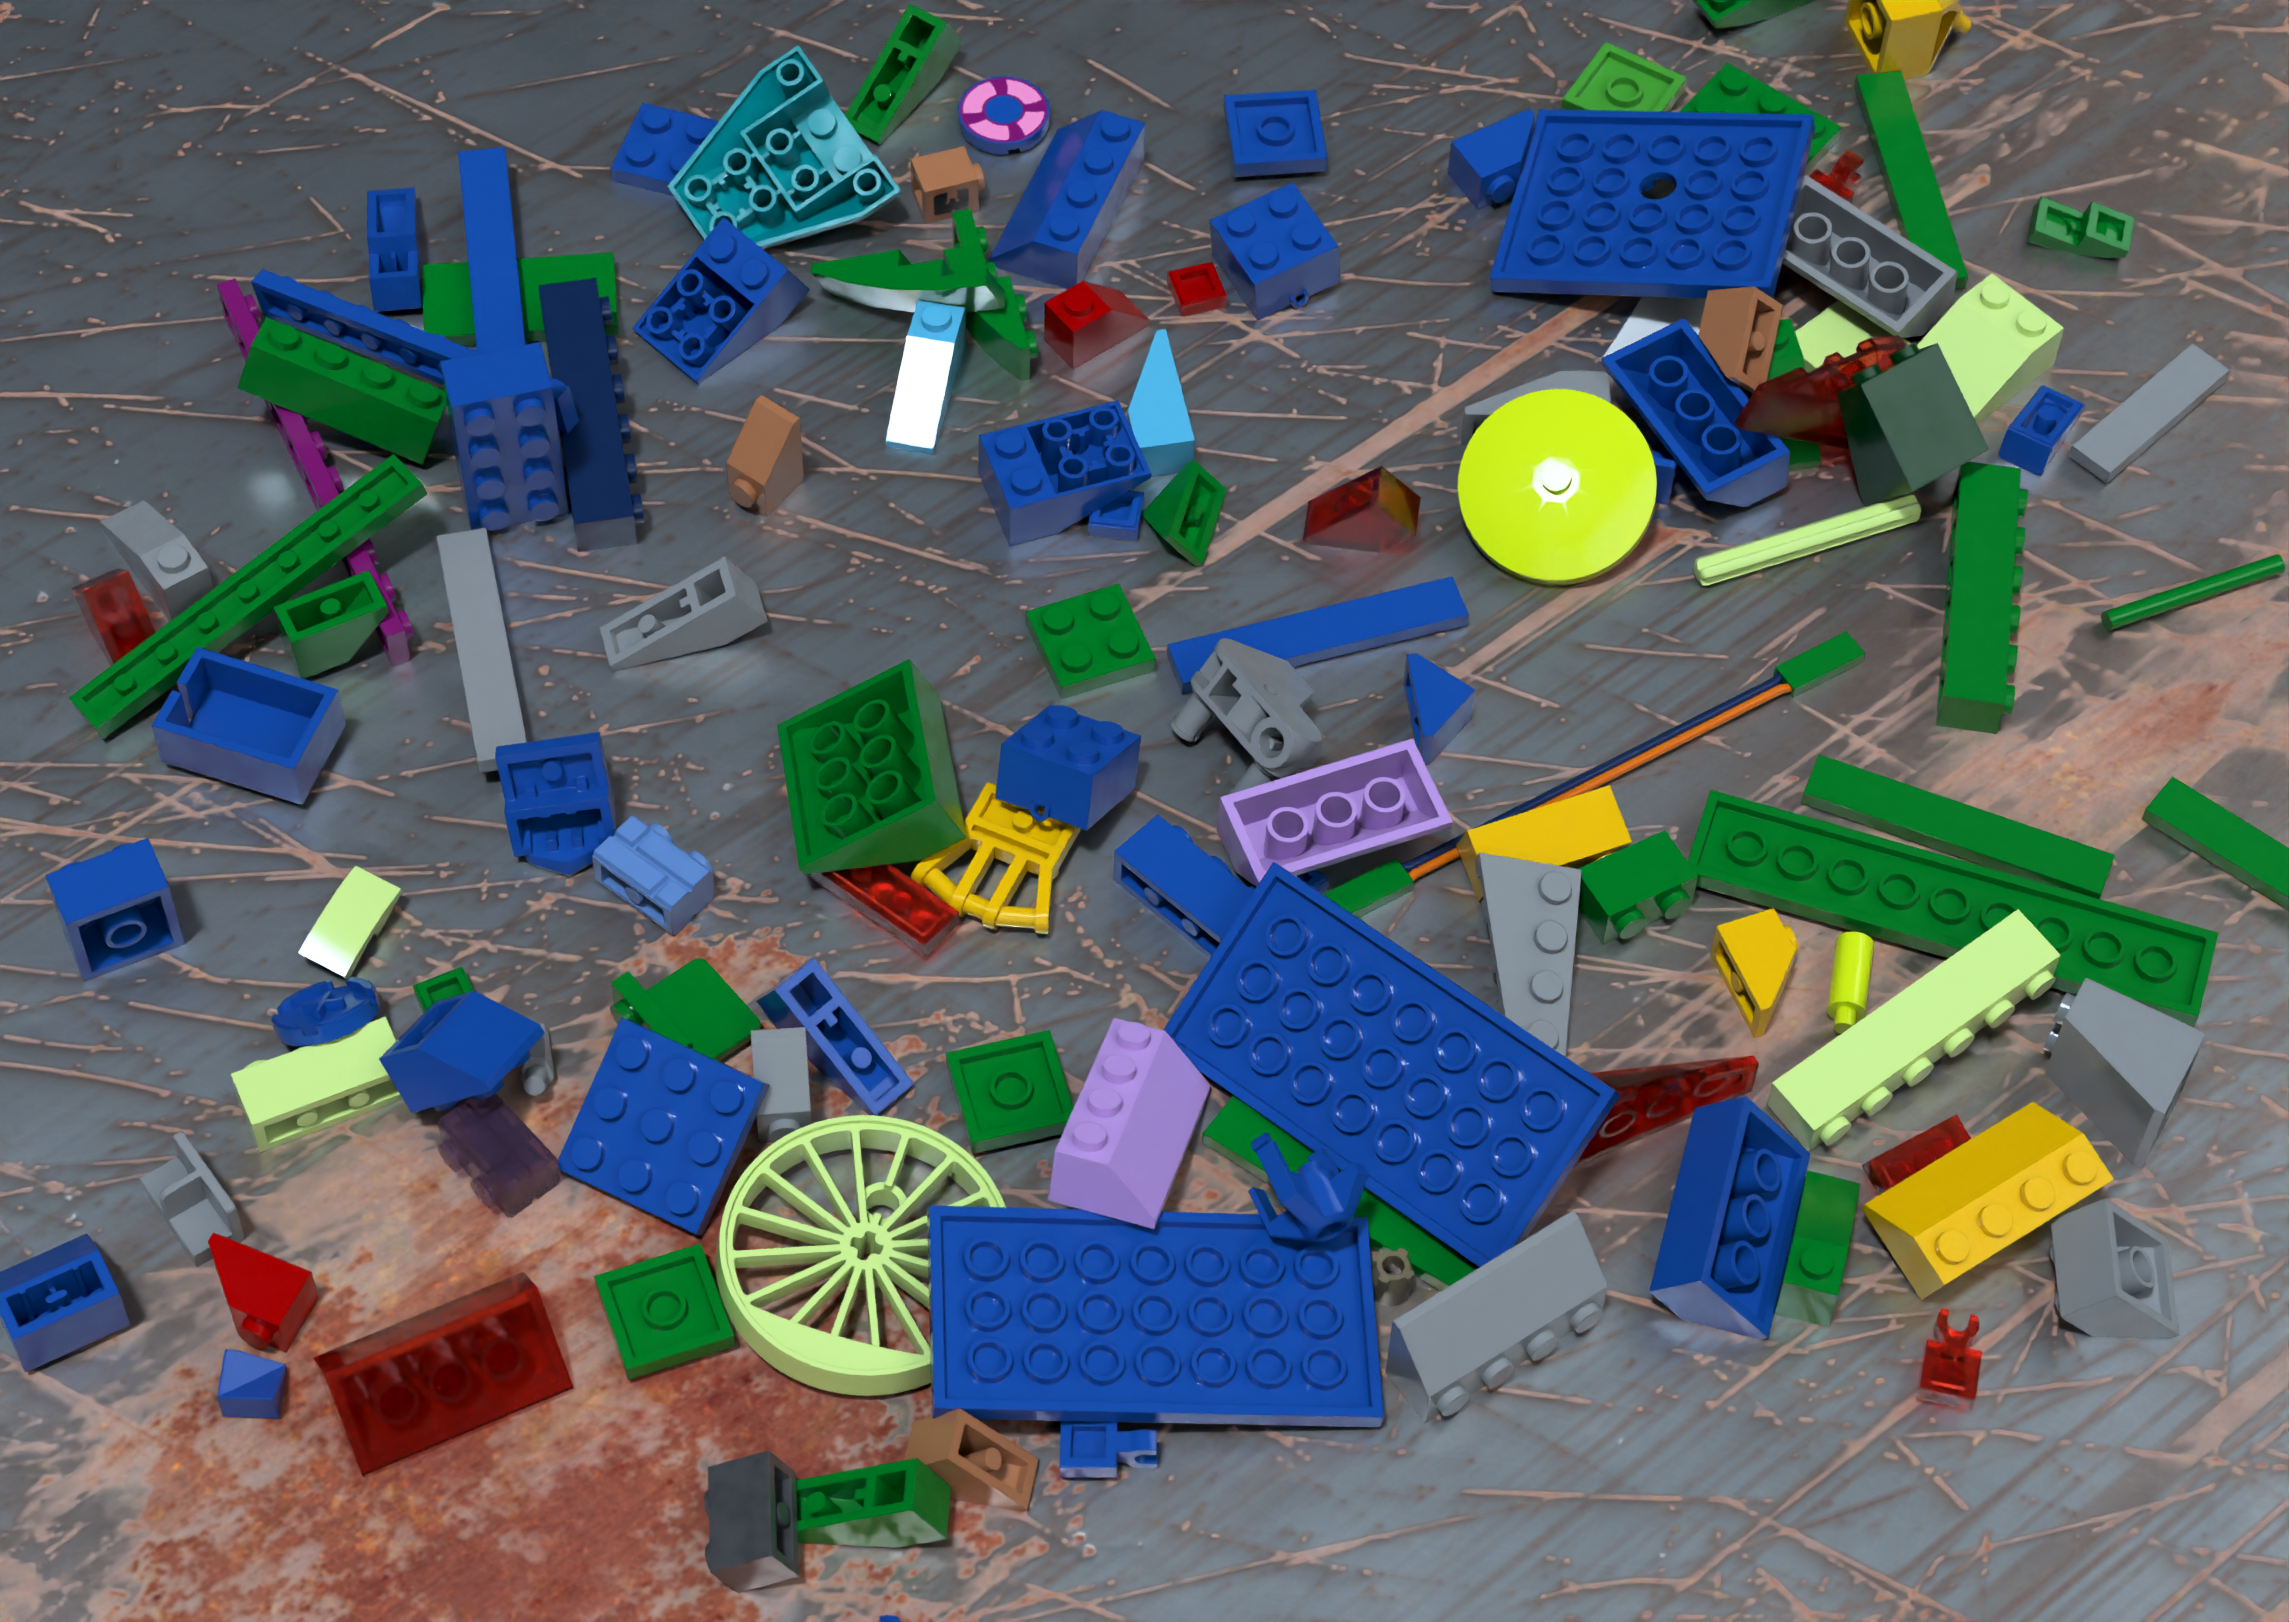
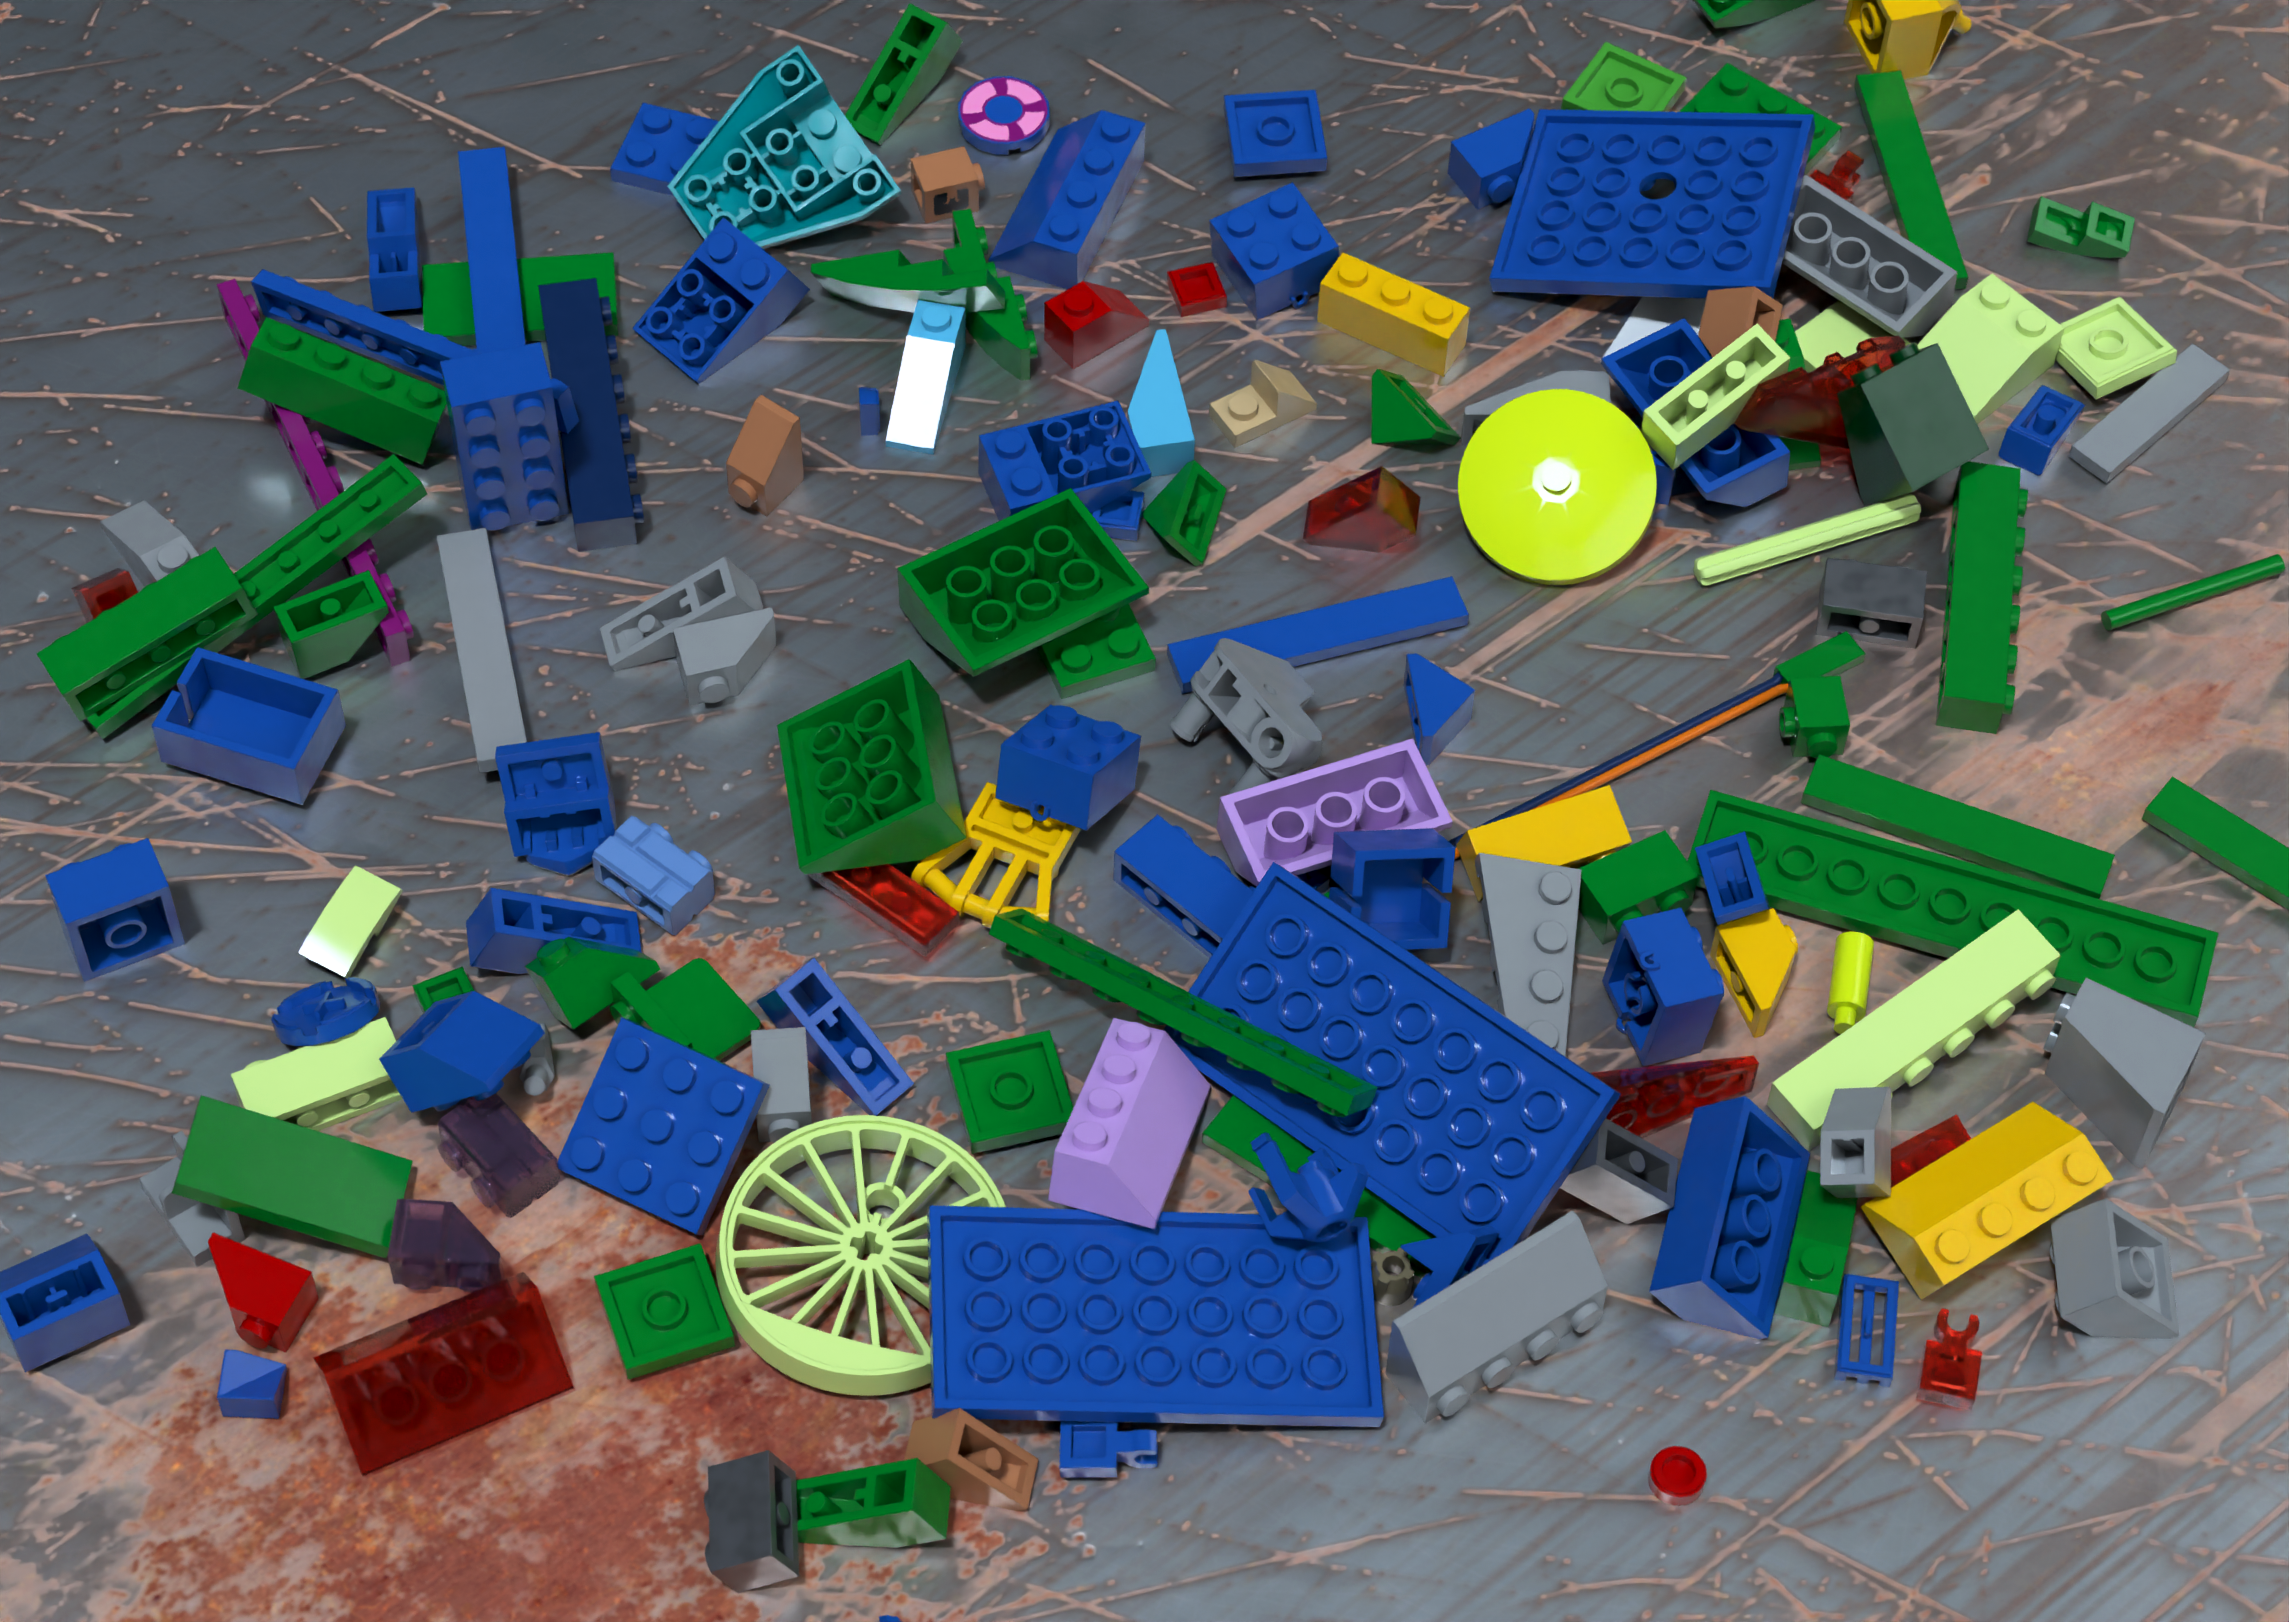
none -> green brick [36,547,258,722]
none -> green tile [172,1095,413,1258]
none -> clear purple slope [388,1199,505,1293]
none -> blue slope [466,888,642,974]
none -> green slope [524,937,661,1029]
none -> light grey slope [673,607,776,706]
none -> blue tile [859,387,880,436]
none -> green slope [897,488,1149,677]
none -> green plate [989,908,1378,1117]
none -> tan slope [1209,360,1317,448]
none -> yellow brick [1317,252,1470,377]
none -> blue piece [1329,828,1456,950]
none -> green slope [1371,369,1461,445]
none -> blue slope [1401,1226,1500,1309]
none -> flat silver brick [1560,1118,1678,1224]
none -> blue brick [1602,908,1724,1066]
none -> yellowish green brick [1641,323,1790,470]
none -> red tile [1648,1446,1707,1506]
none -> blue slope [1695,832,1770,925]
none -> green brick [1779,676,1850,758]
none -> flat silver brick [1816,558,1927,649]
none -> light grey slope [1820,1087,1891,1198]
none -> blue tile [1834,1274,1899,1388]
none -> yellowish green tile [2055,297,2177,400]

